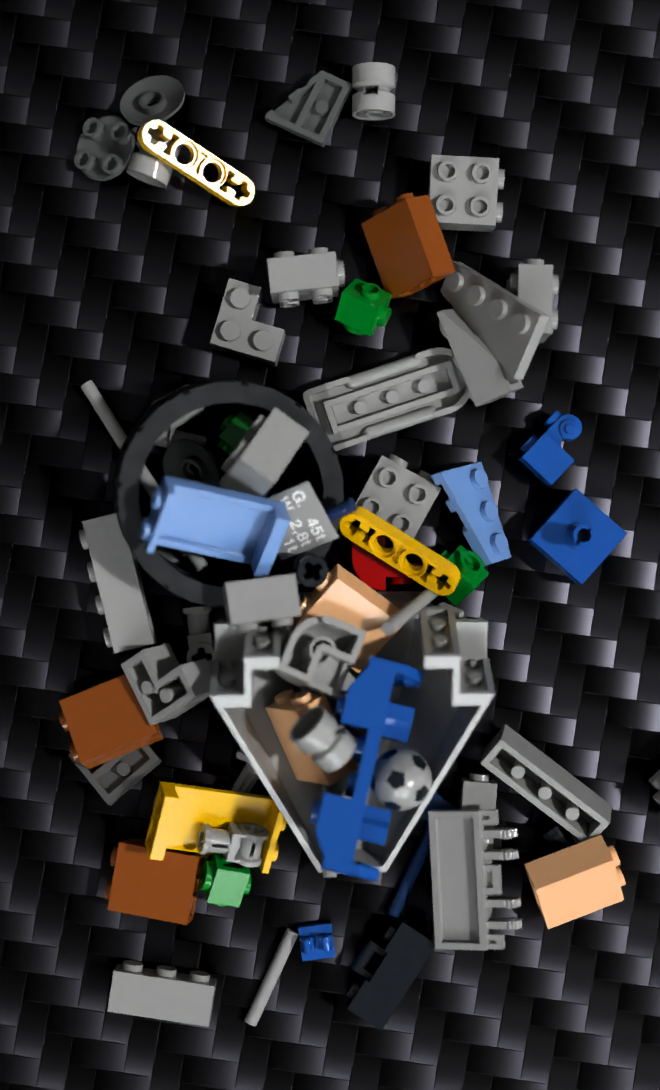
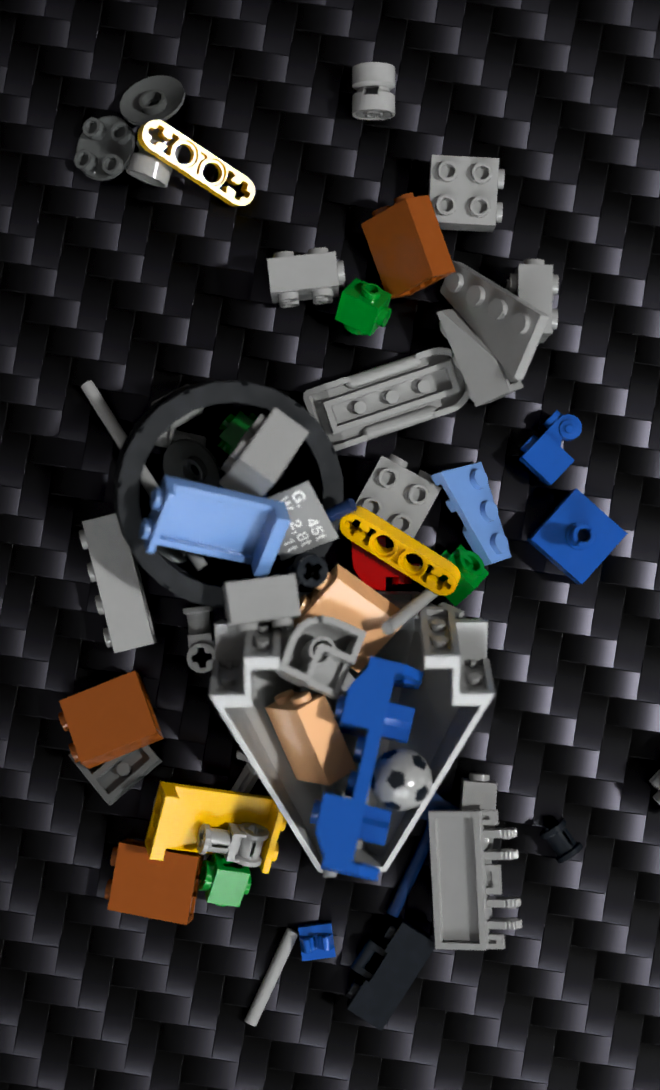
light grey brick [107,960,217,1027] -> none
light grey brick [121,643,212,726] -> none
light grey brick [210,278,286,367] -> none
dark grey wing [265,70,352,147] -> none
light grey wheel [290,706,357,773] -> none
light grey brick [480,724,612,842] -> none
light nougat brick [524,835,626,929] -> none

